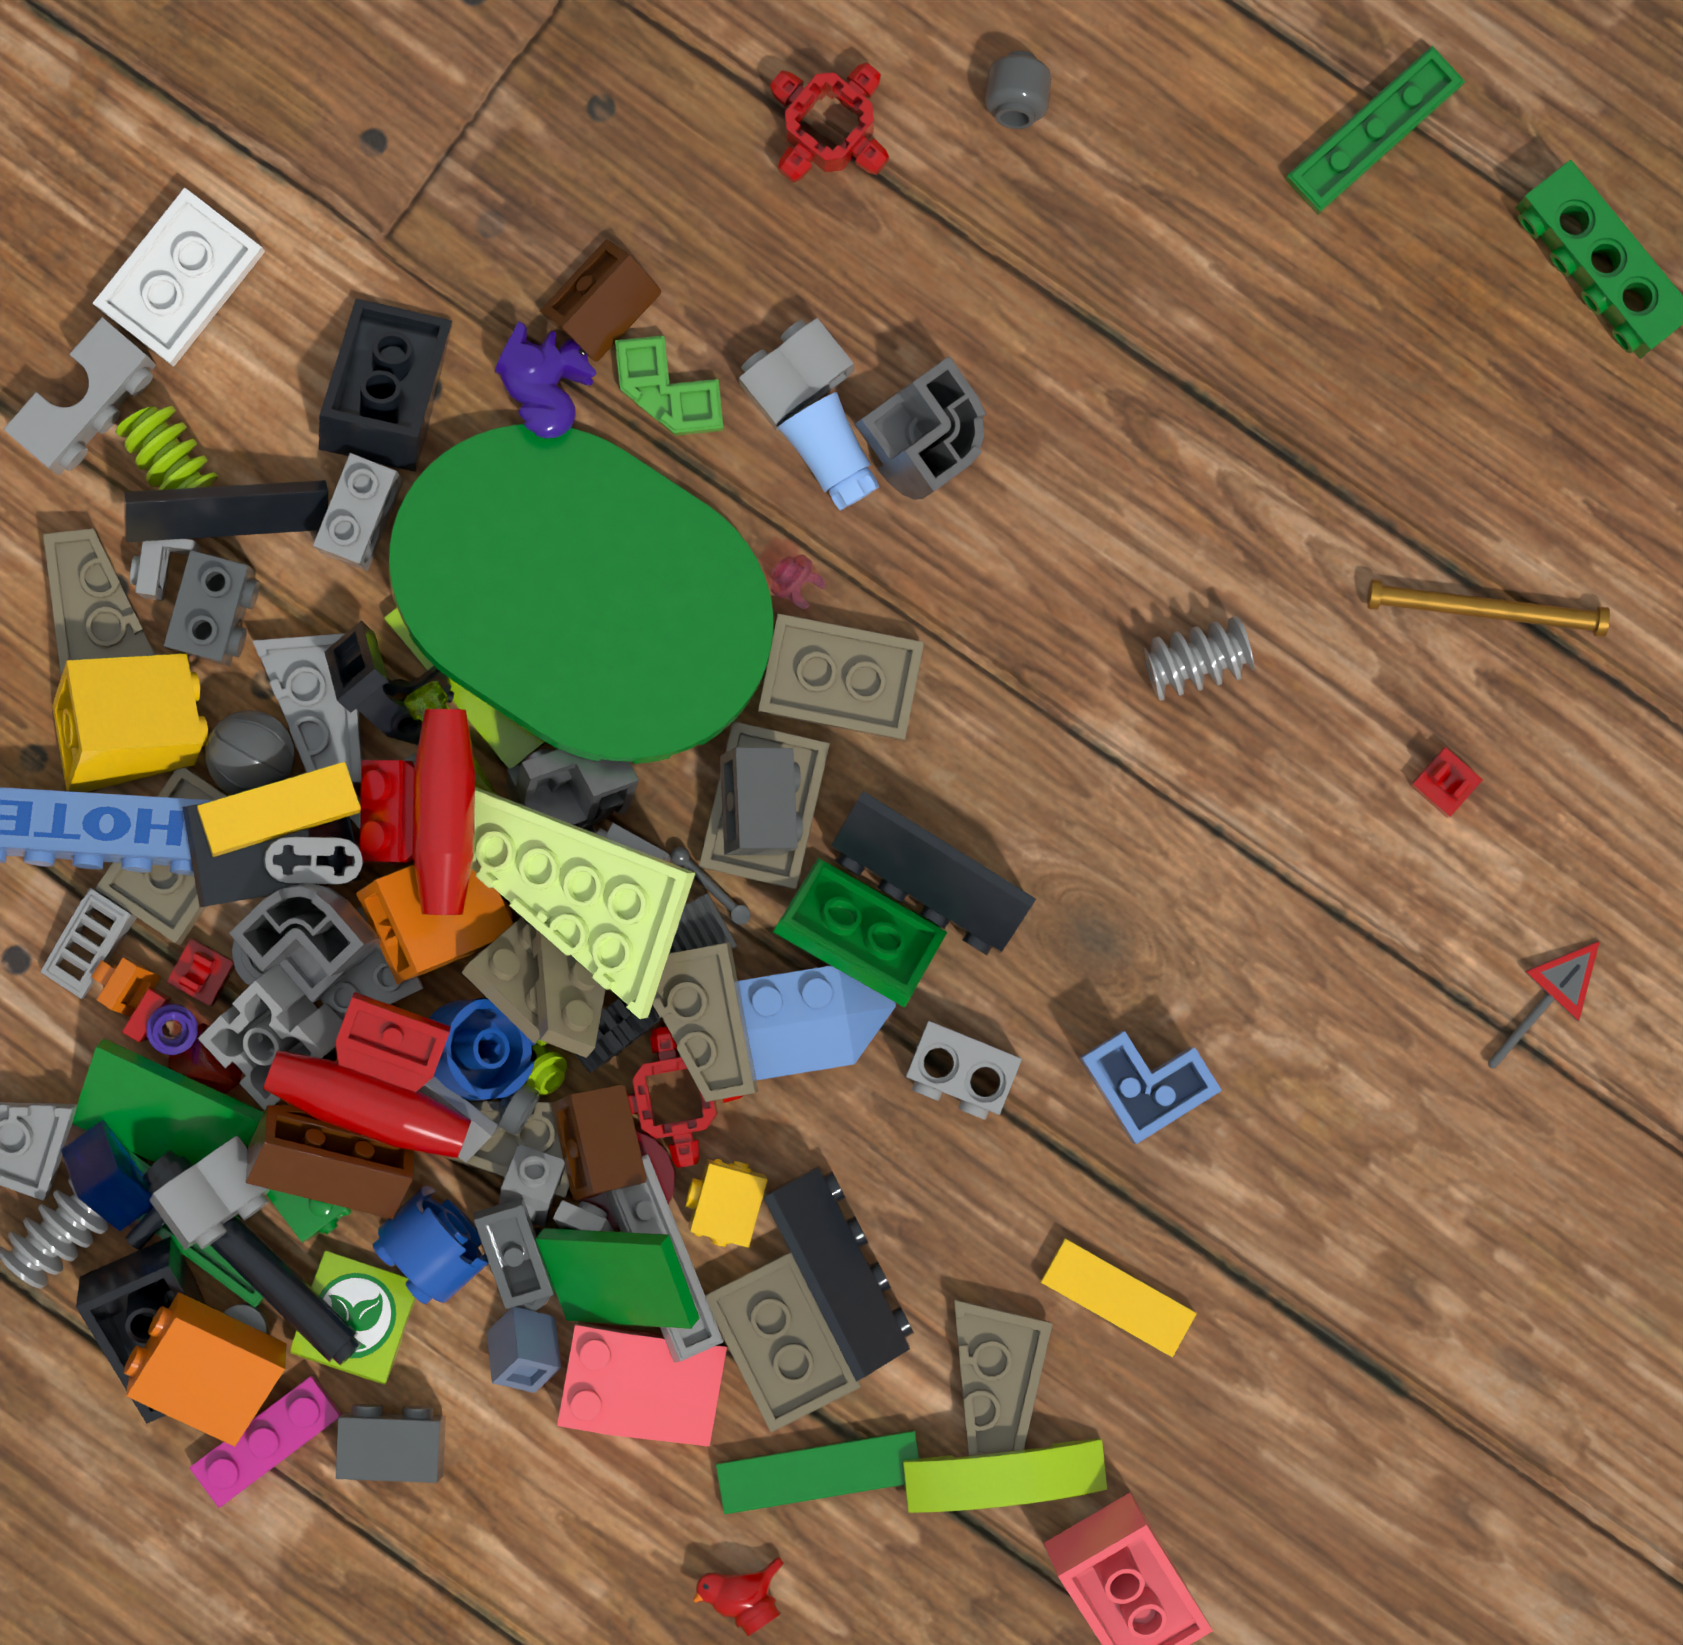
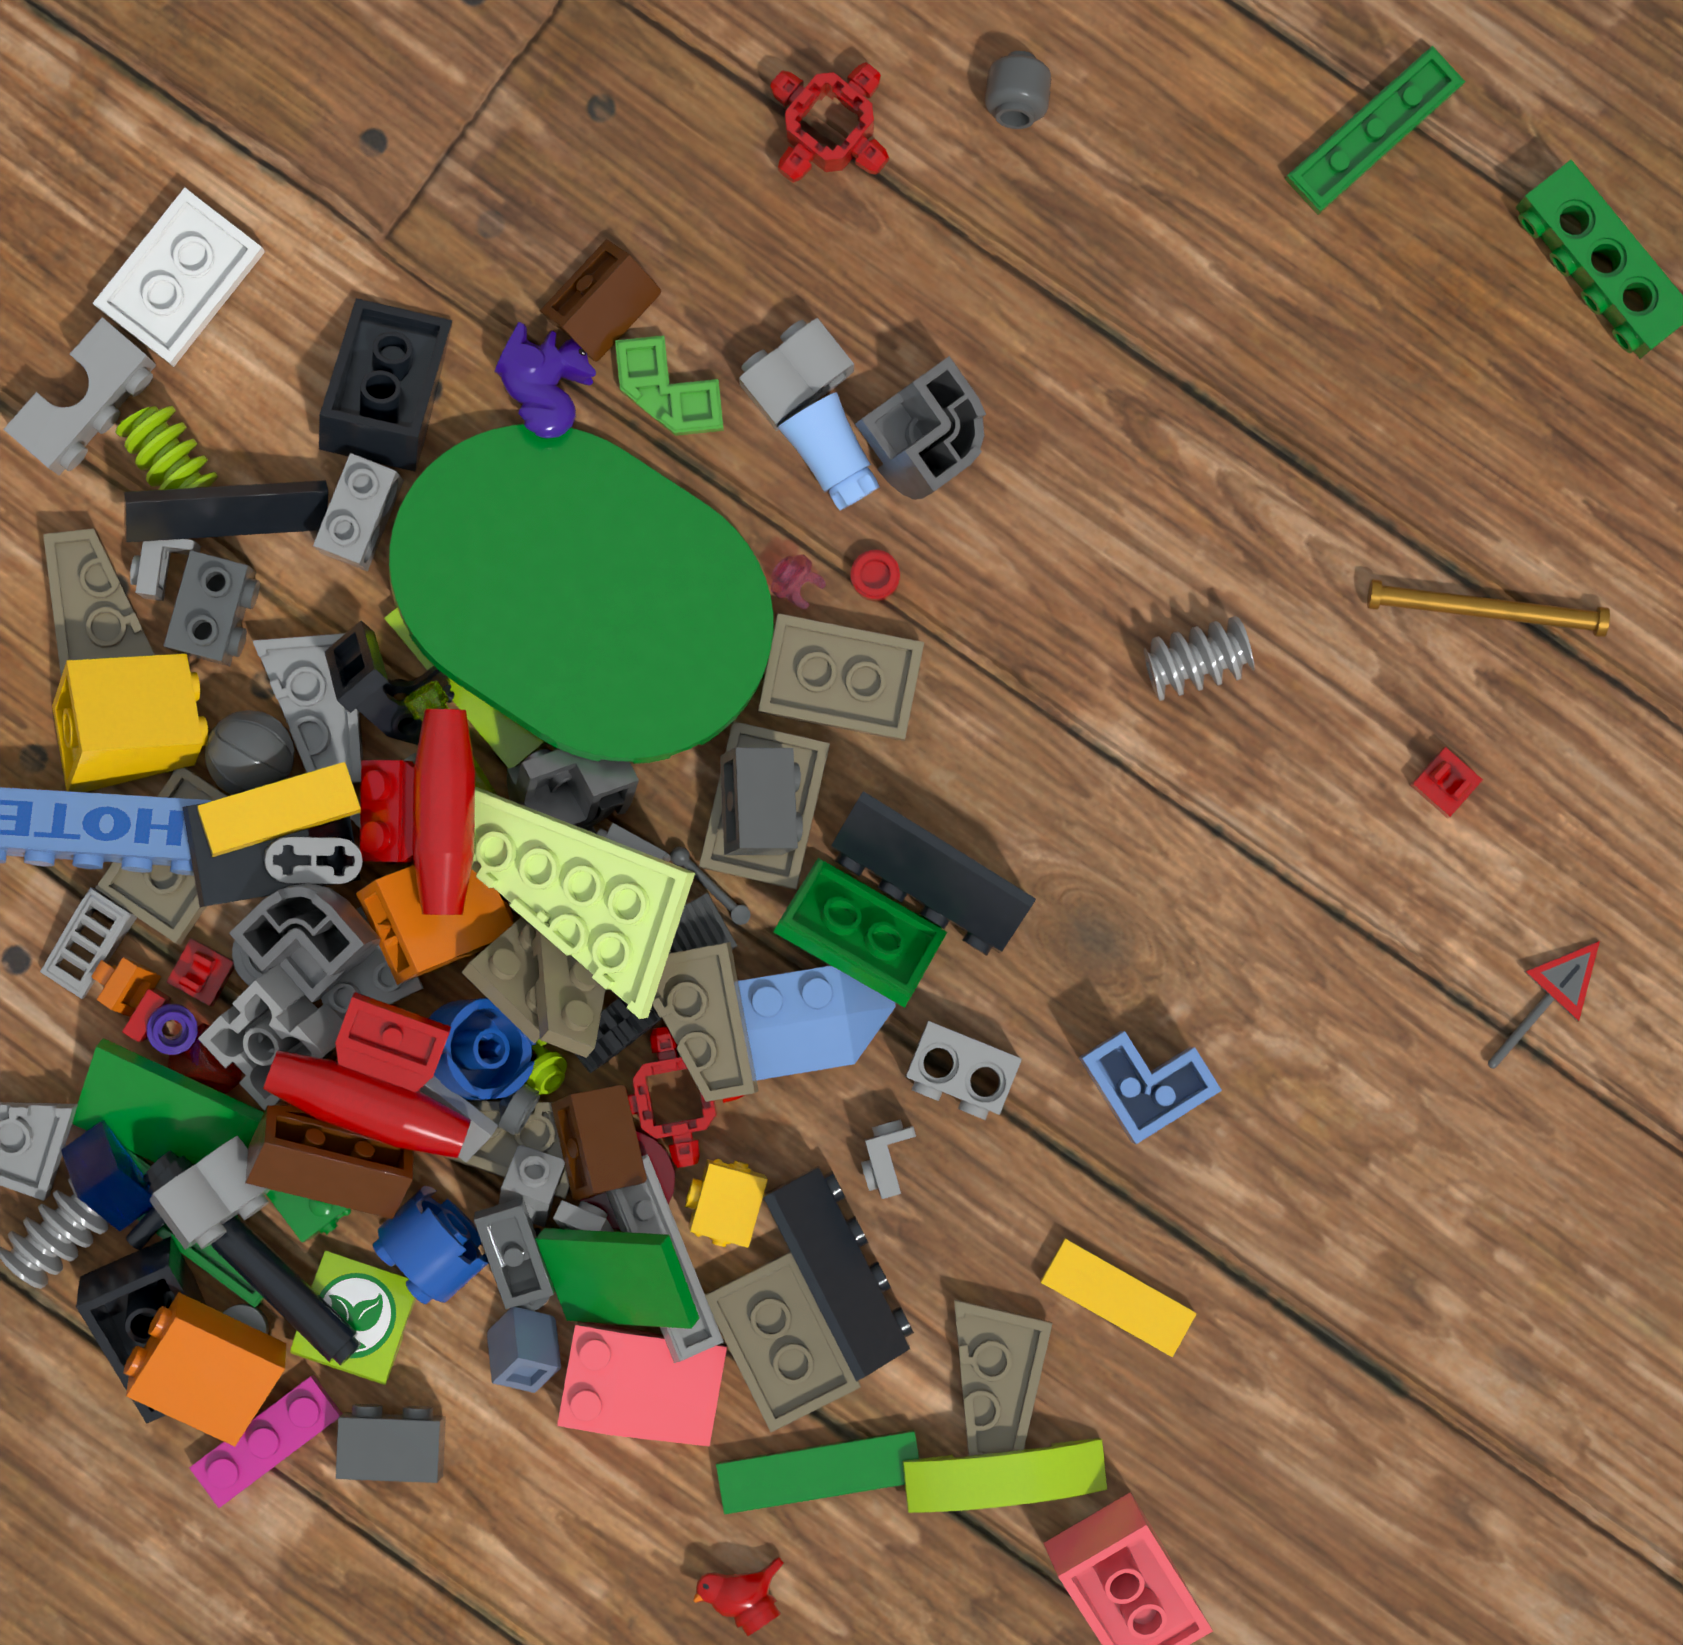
none -> red tile [851,550,900,601]
none -> light grey bracket [861,1119,916,1199]

